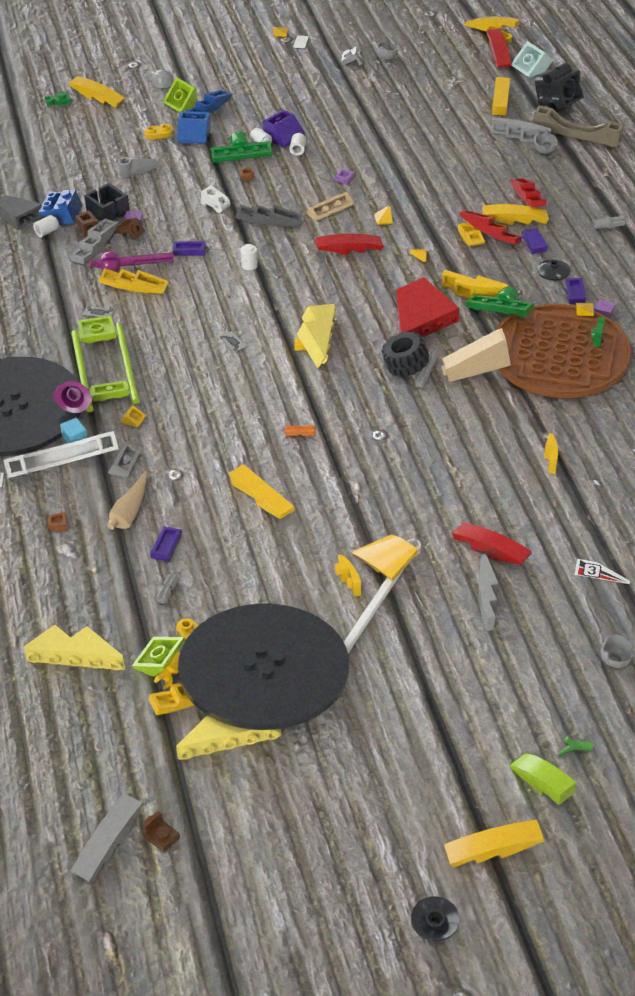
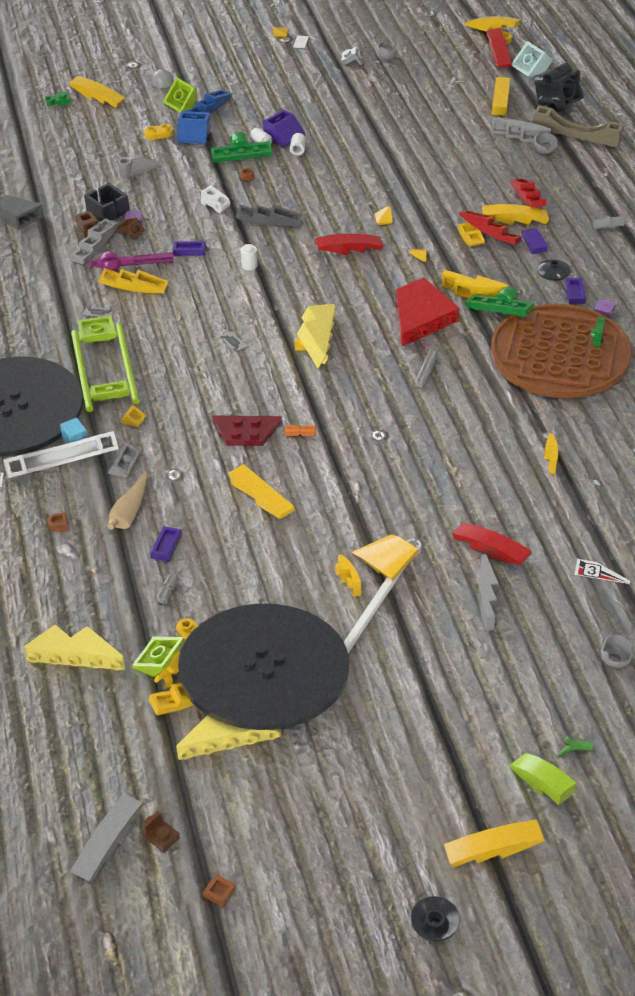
white brick [33,215,59,237] -> none
blue slope [39,190,82,225] -> none
magenta piece [53,381,92,413] -> none
tan slope [306,191,355,221] -> none
medium lavender tile [334,169,355,185] -> none
black tyre [381,332,429,377] -> none
tan slope [441,328,511,382] -> none
yellow slope [576,303,594,316] -> none
none -> dark orange tile [203,874,236,908]
none -> dark red wing [212,415,282,446]

